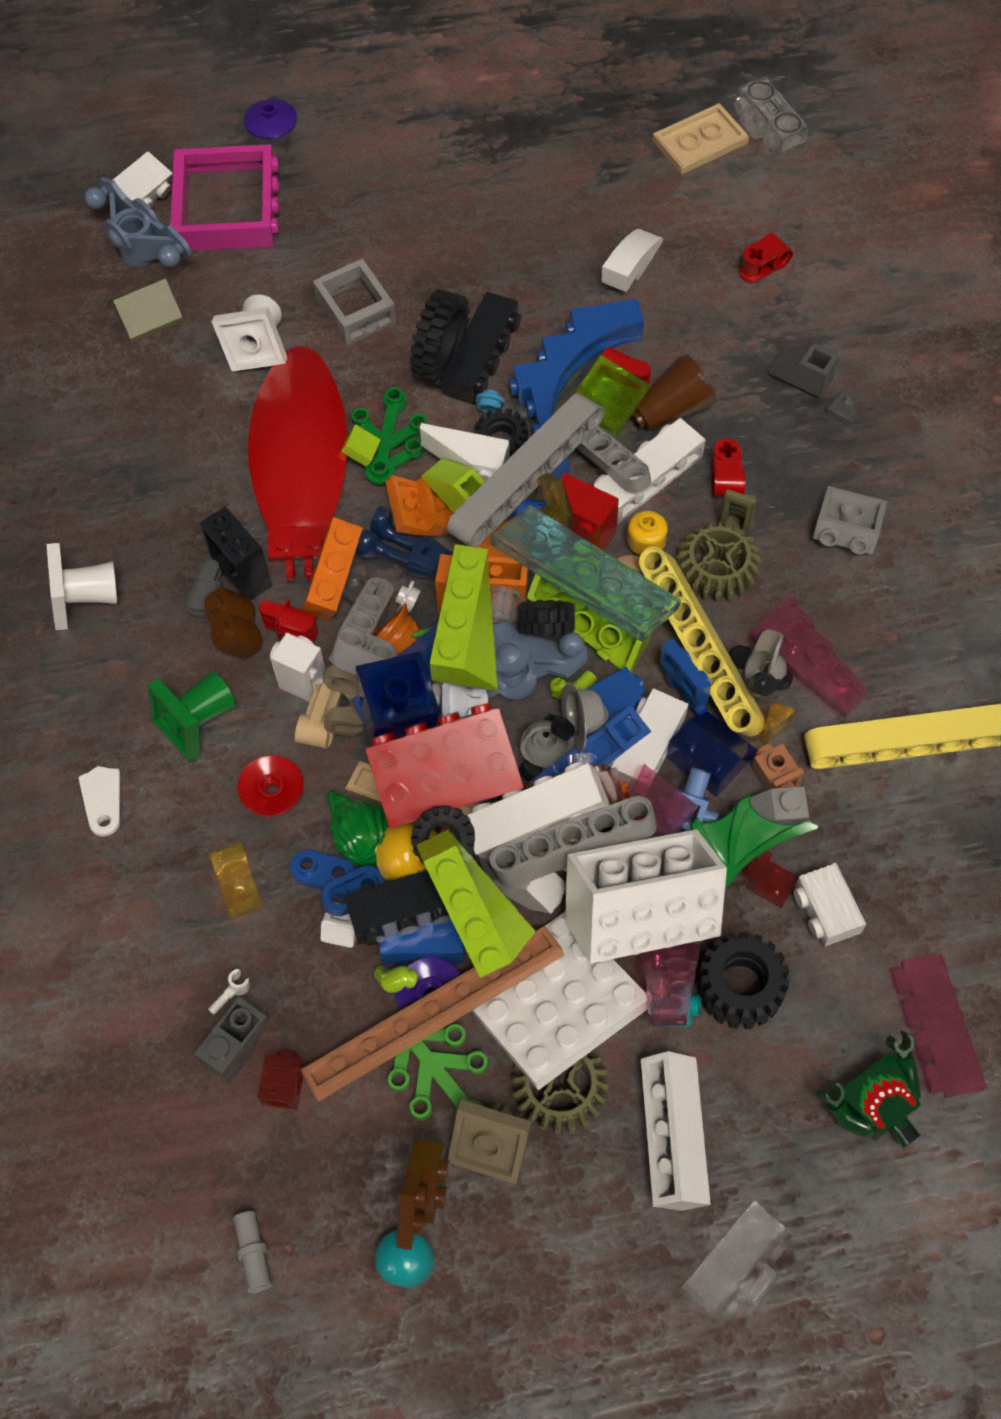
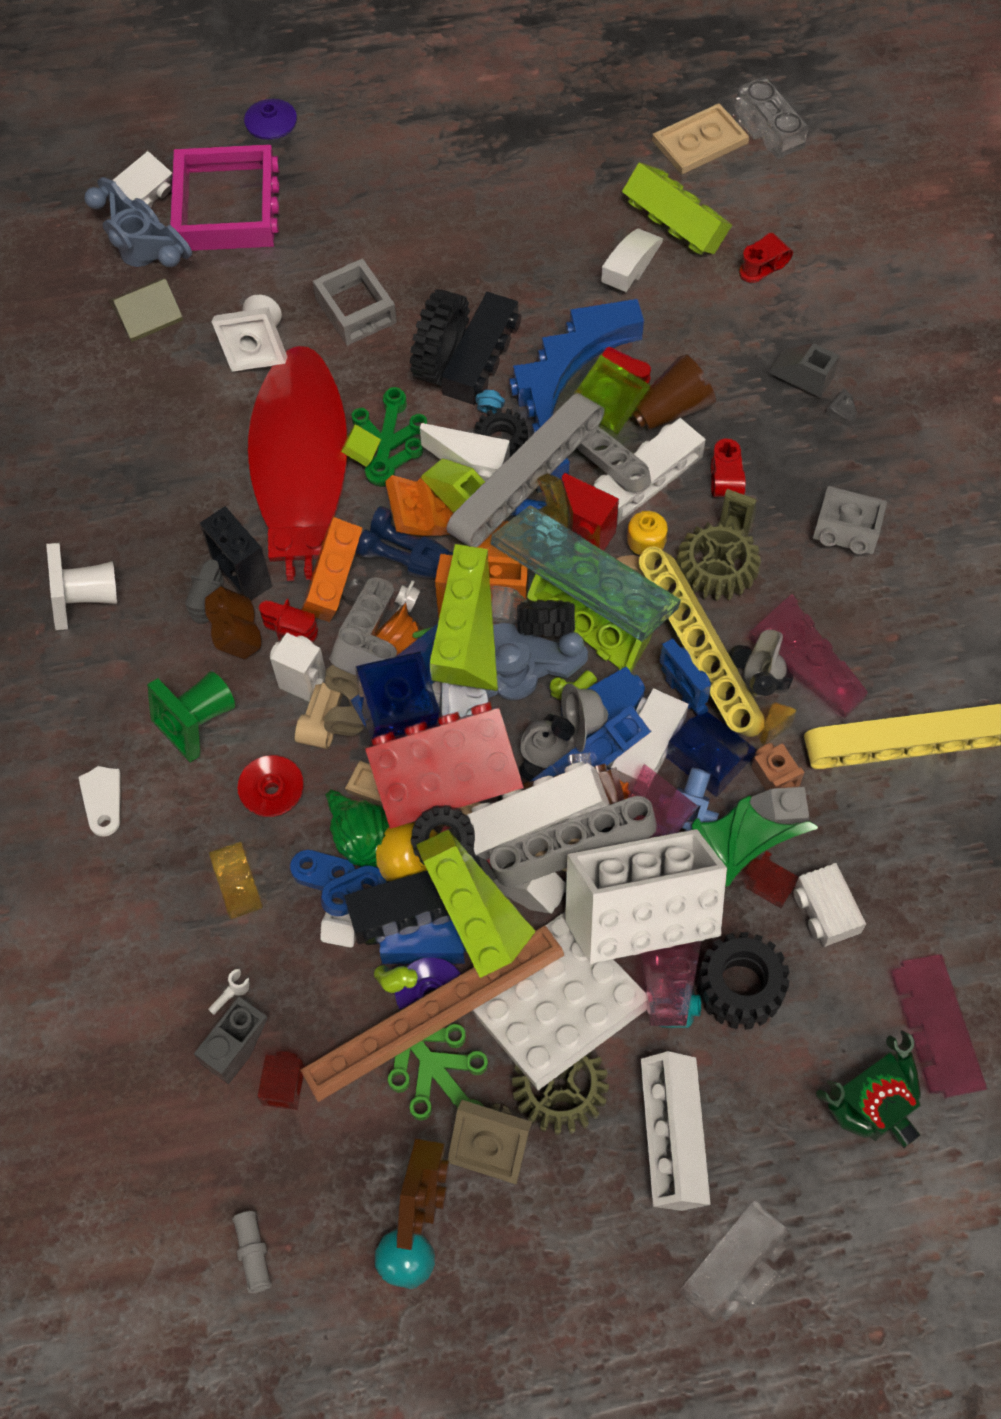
none -> lime wedge [622,162,732,255]

